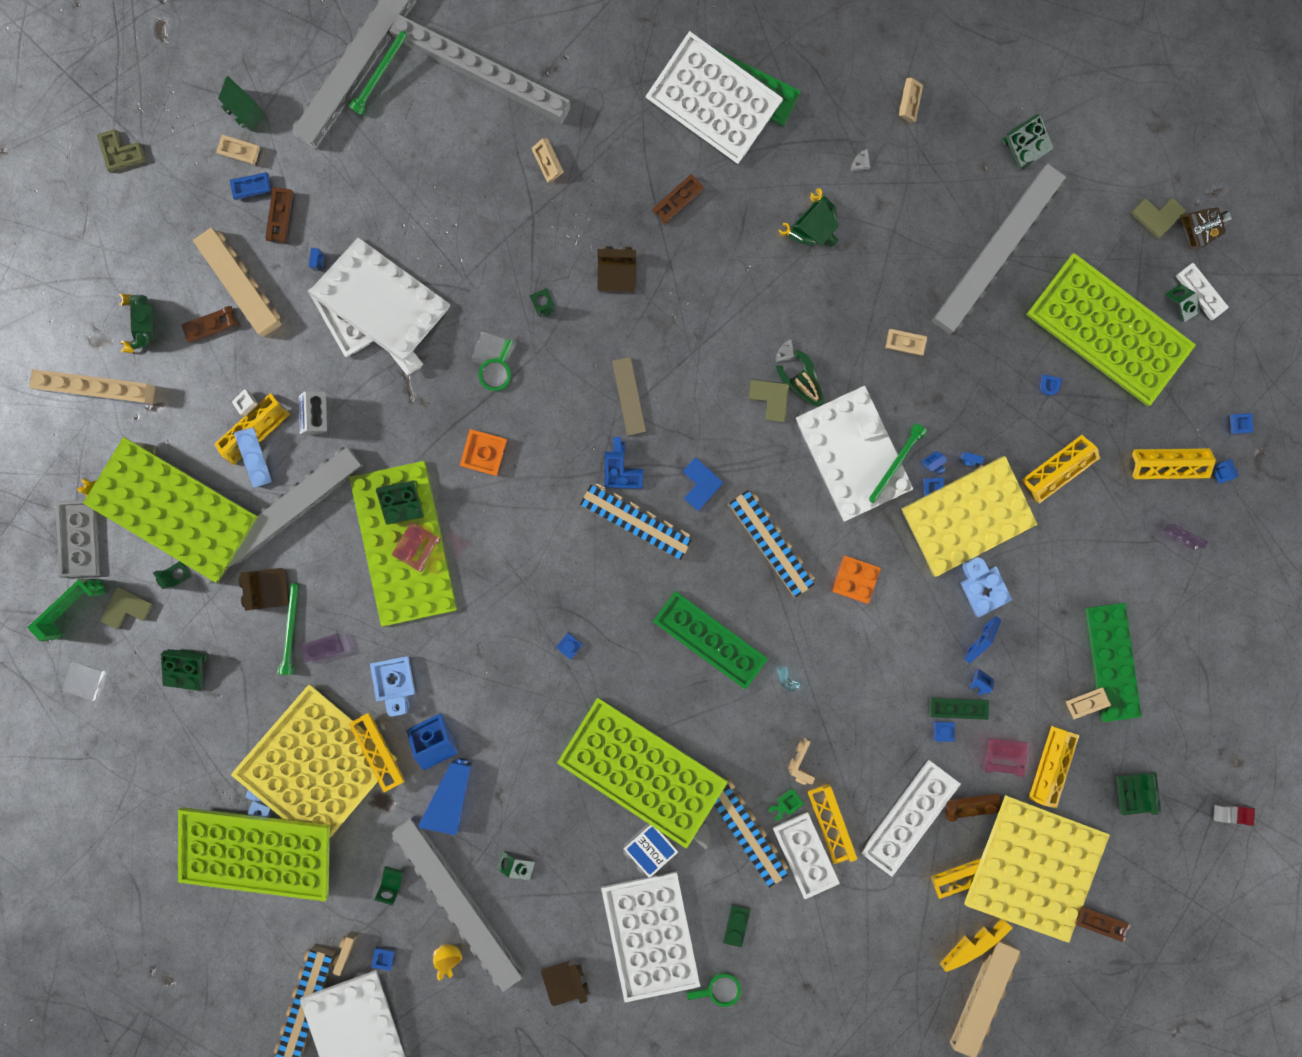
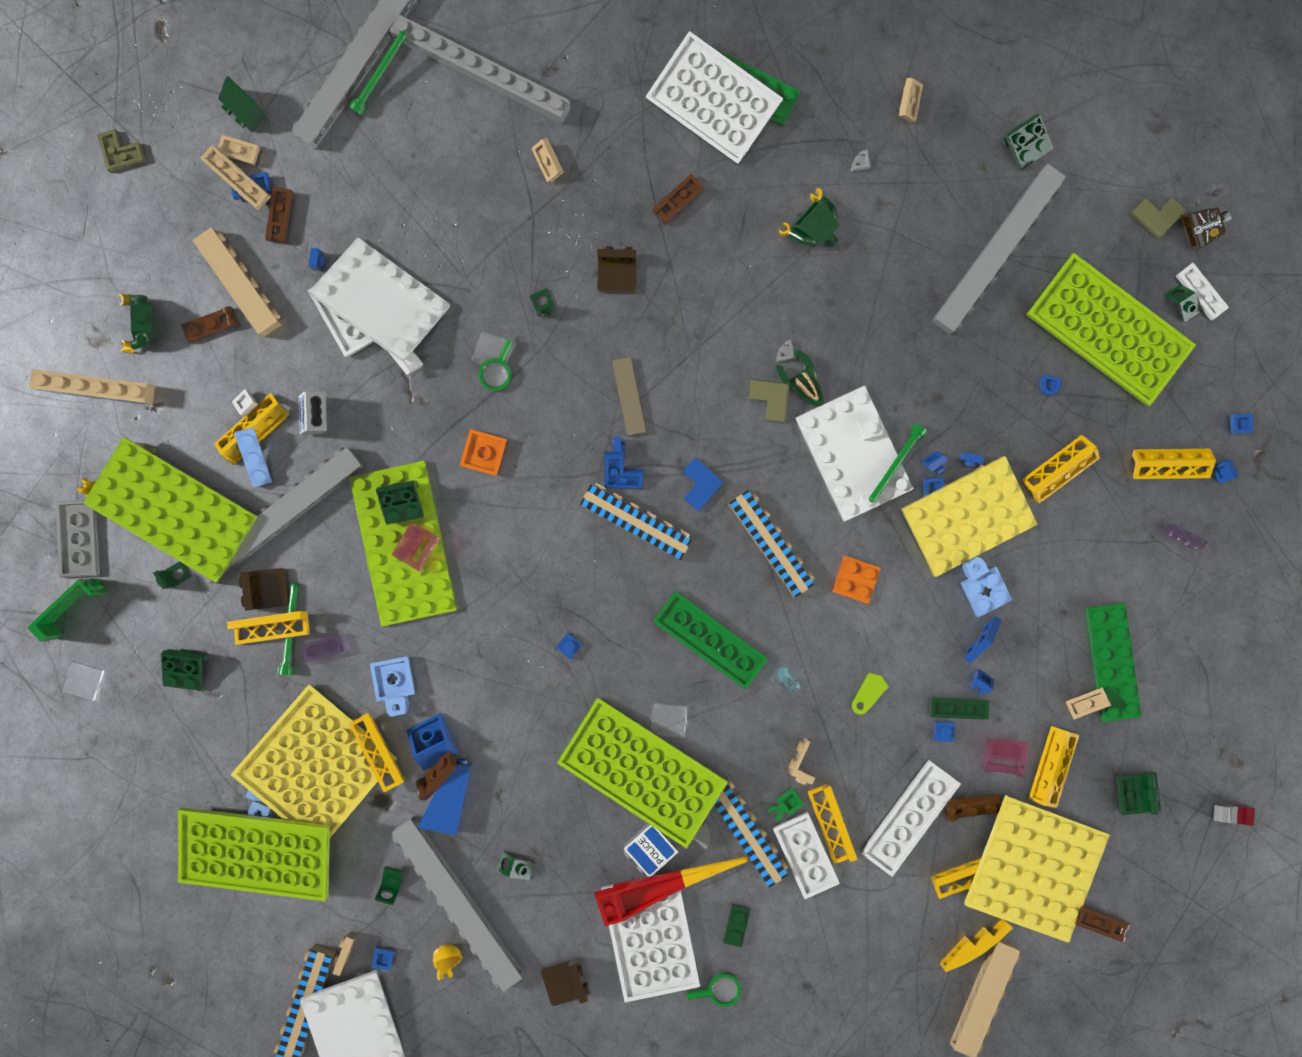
olive tile [100,587,154,629] -> none
tan plate [885,329,927,356] -> none
none -> tan tile [200,144,271,211]
none -> yellow fence [227,611,310,645]
none -> reddish brown plate [416,751,457,801]
none -> red plate [595,857,748,926]
none -> clear piece [650,703,687,738]
none -> lime piece [852,673,889,715]

